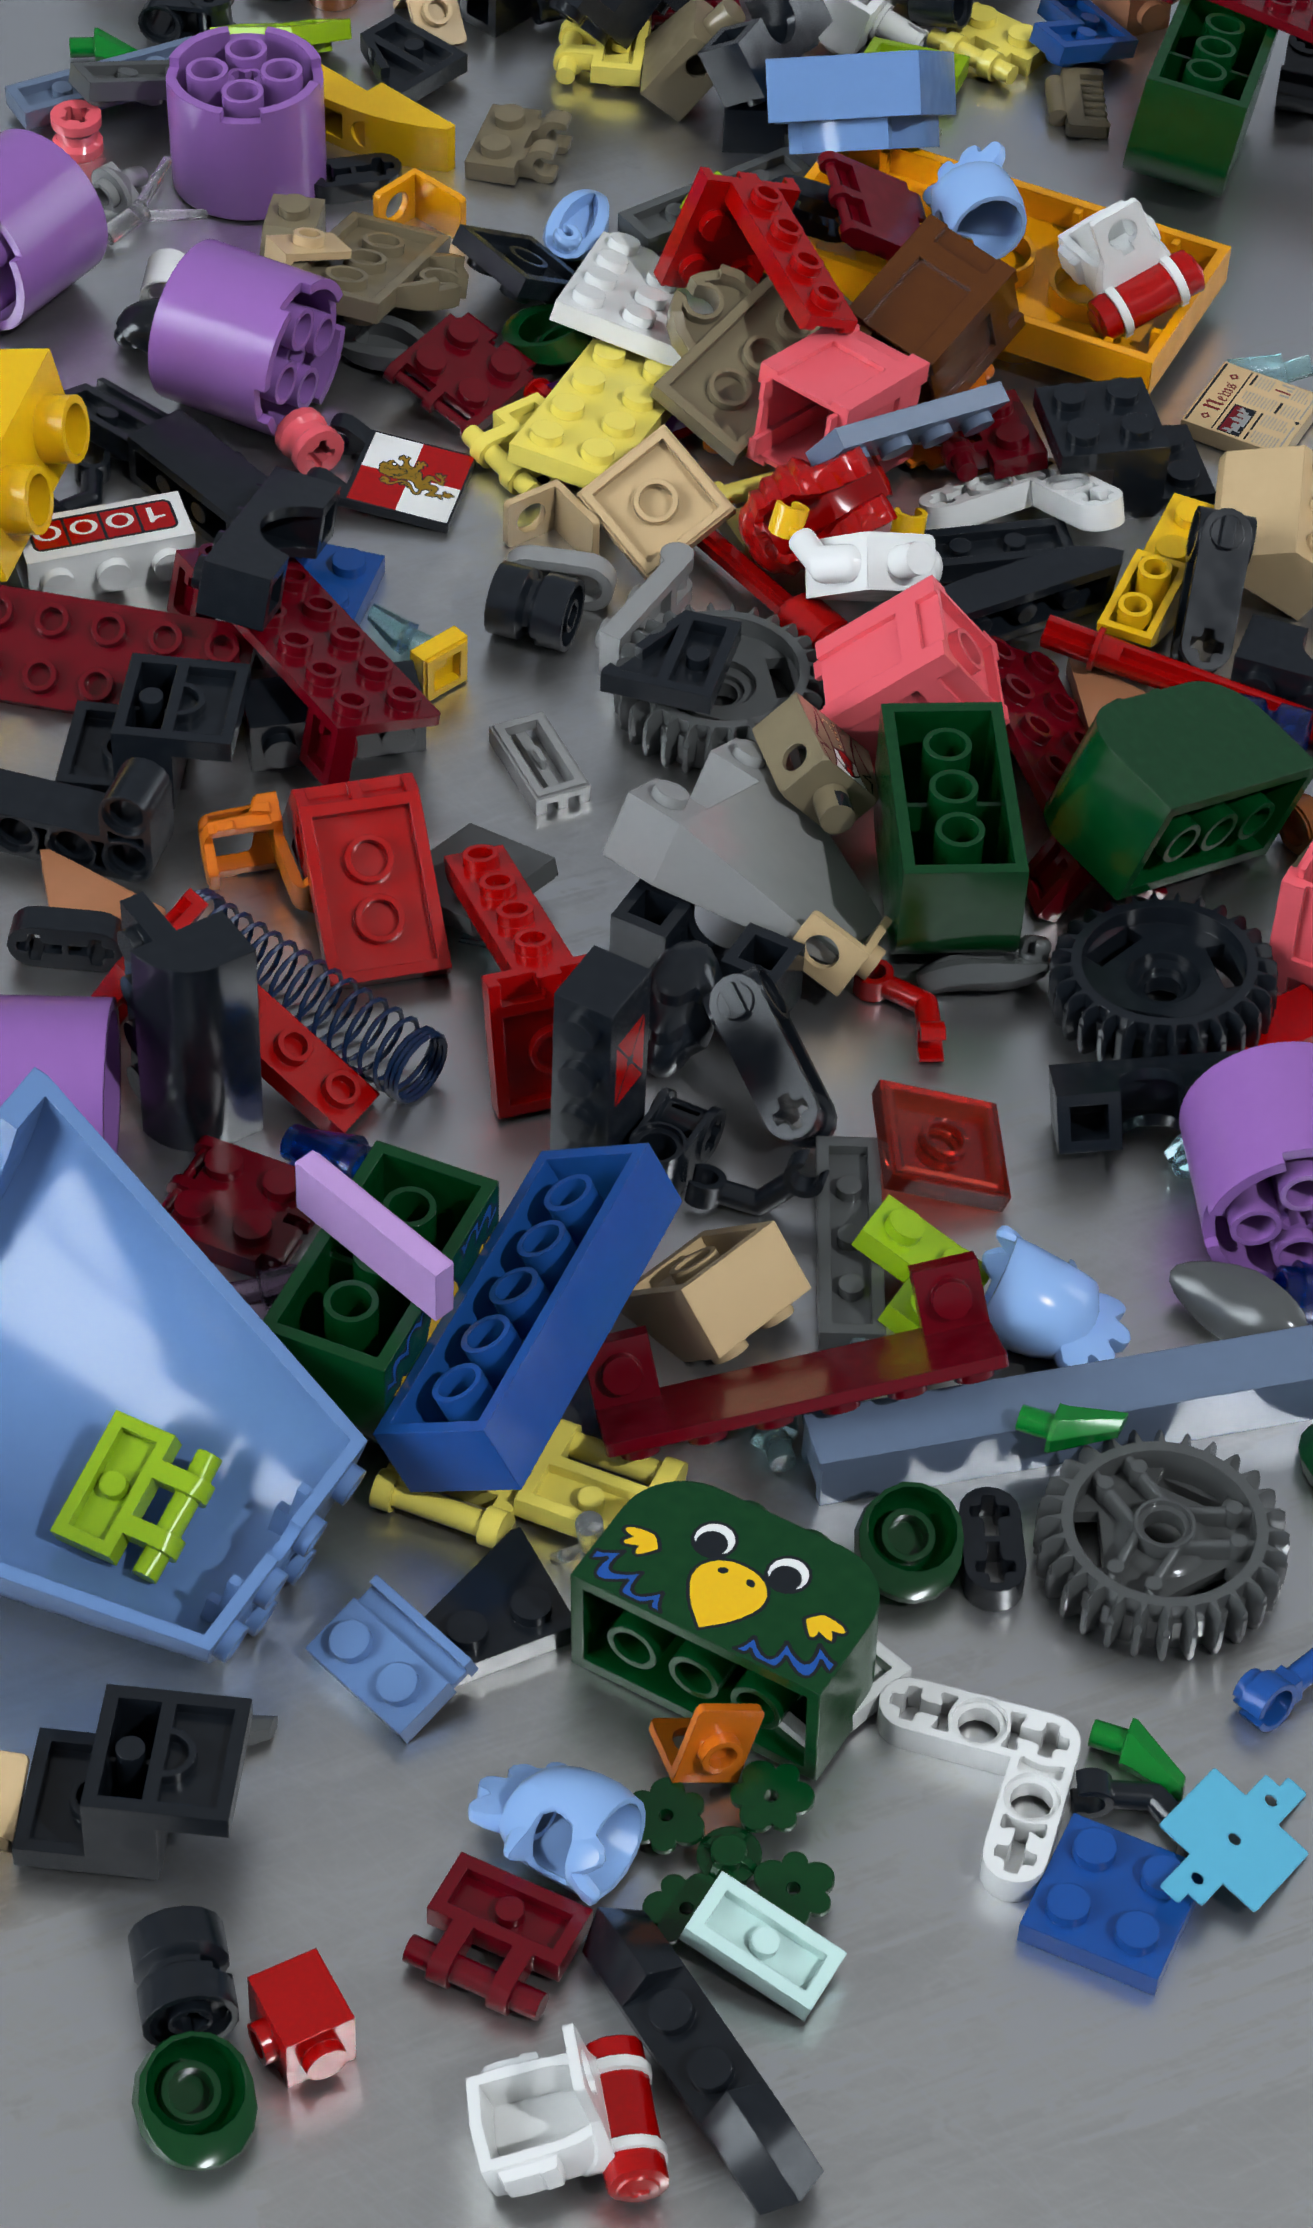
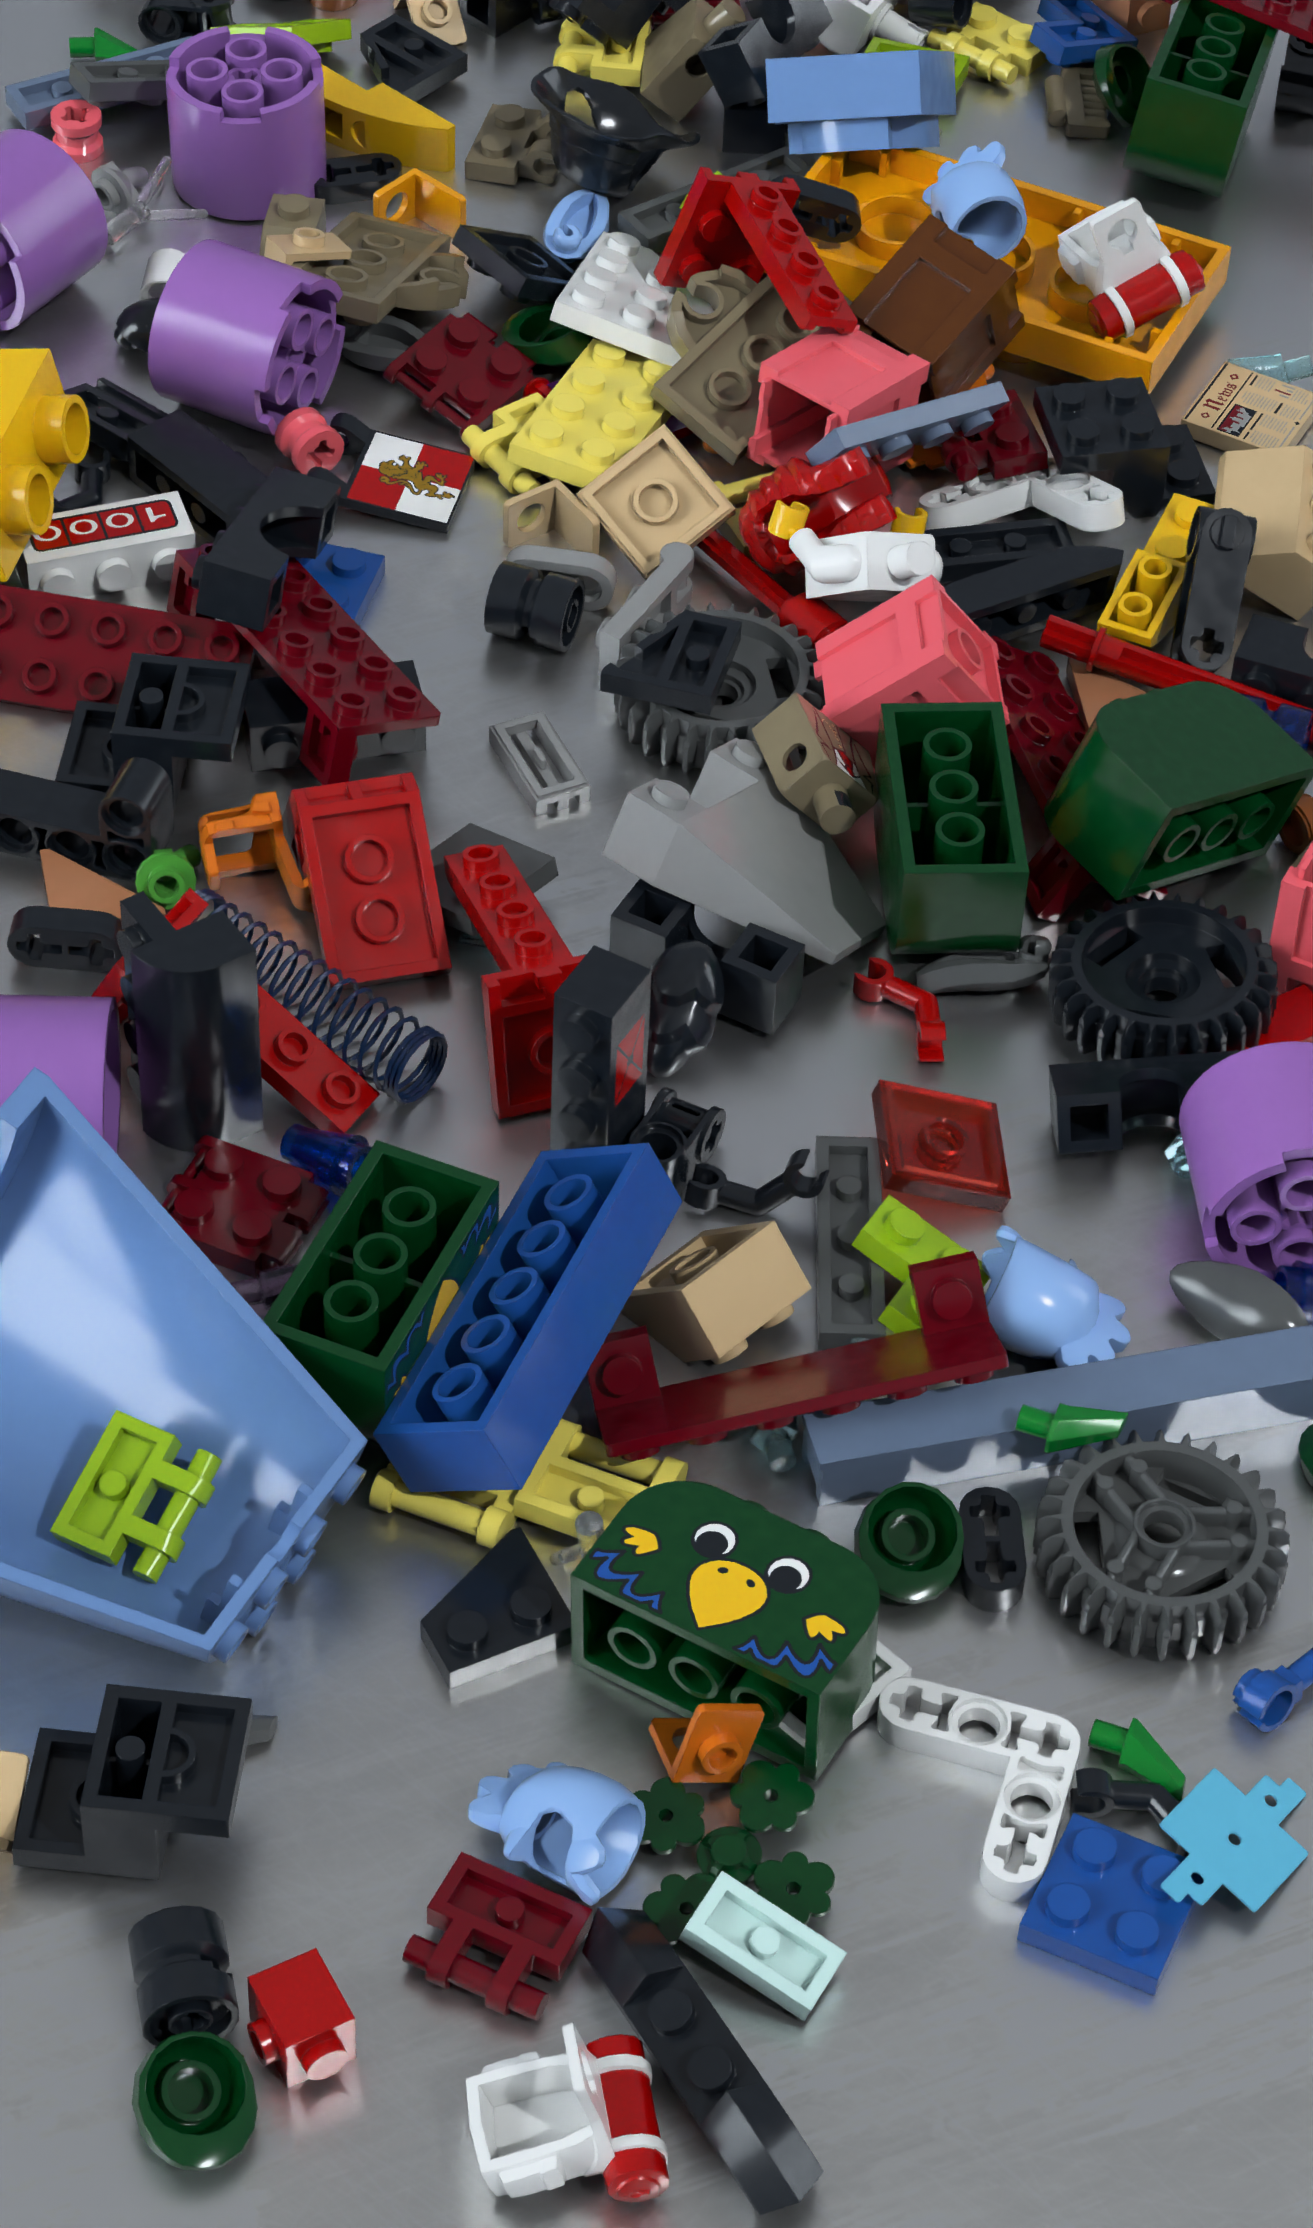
lavender tile [295,1150,454,1322] -> none
medium blue plate [305,1574,479,1744] -> none
clear light blue bar [367,603,434,655] -> none
yellow tile [410,626,468,701] -> none
black piece [702,964,838,1149] -> none
tan bracket [792,910,893,997] -> none
dark red plate [817,151,927,261] -> none
none -> bright green plate [135,844,202,910]
none -> black piece [531,66,701,198]
none -> dark green hat [1092,44,1151,128]

